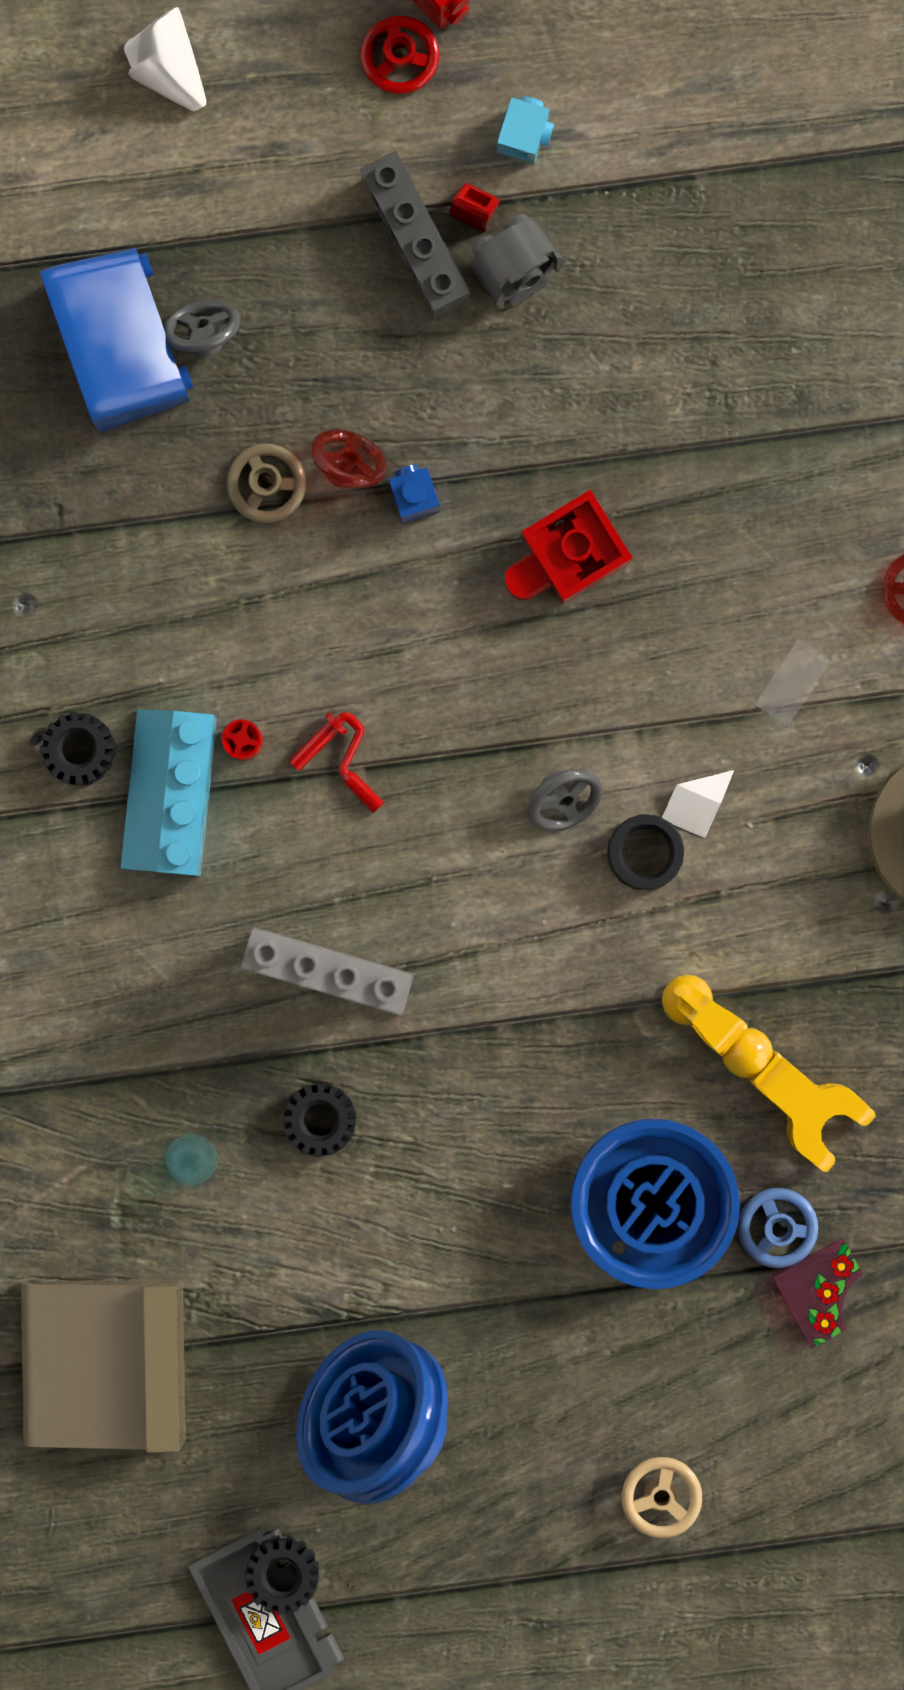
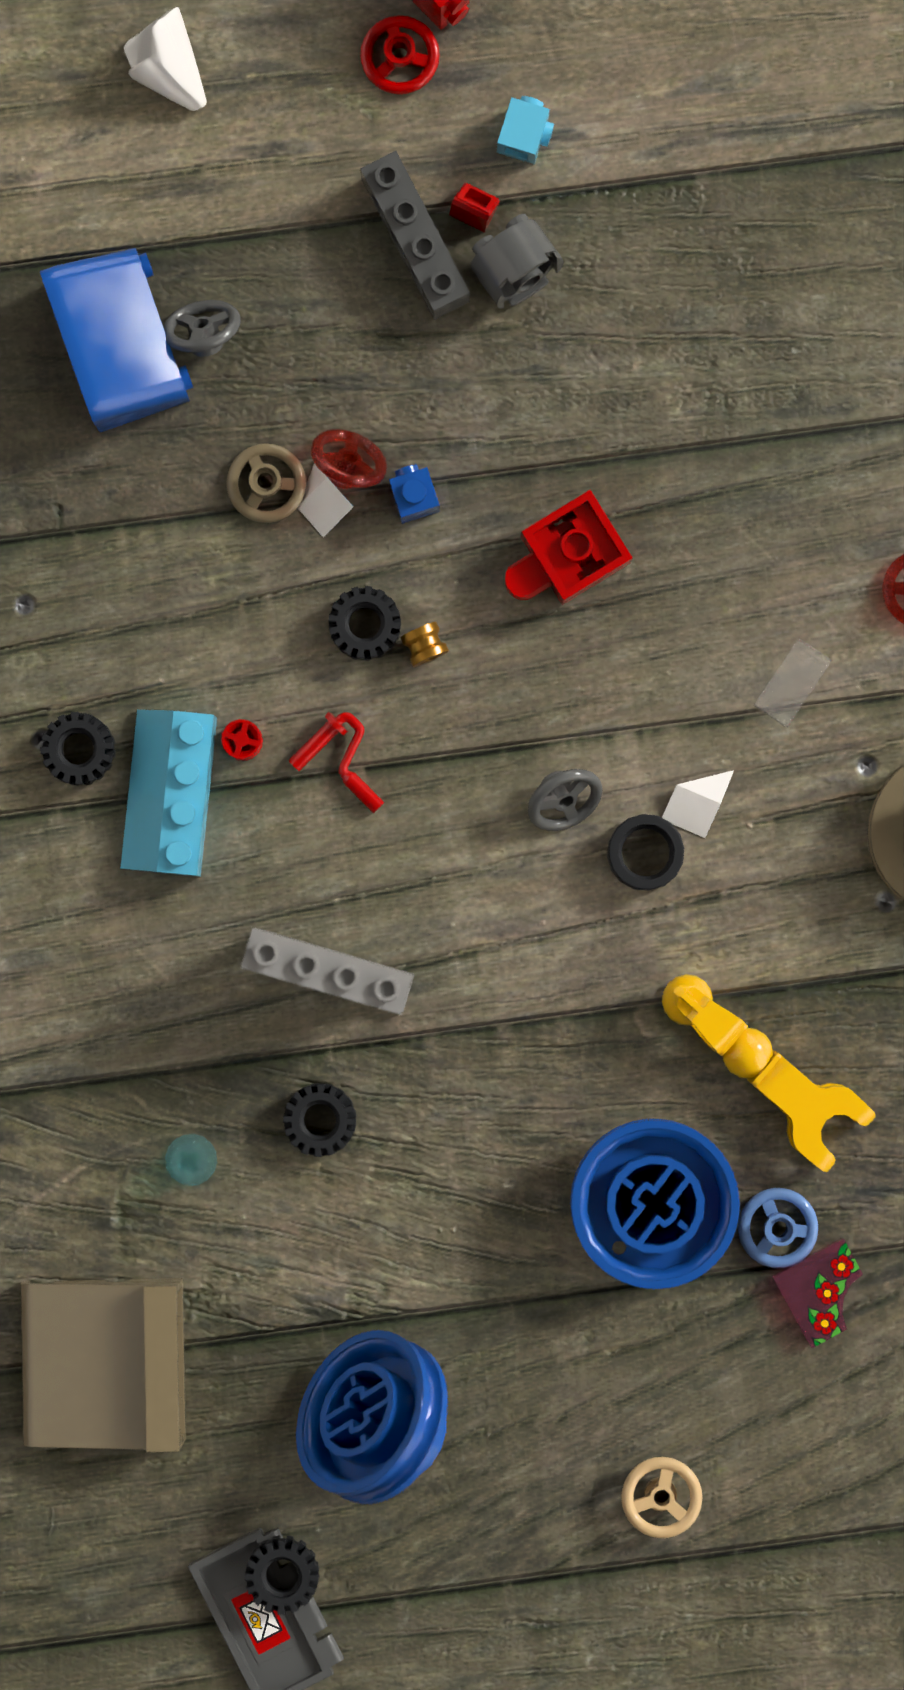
none -> white sticker [298,450,354,538]
none -> black tyre [328,586,401,661]
none -> pearl gold wheel [400,622,449,667]

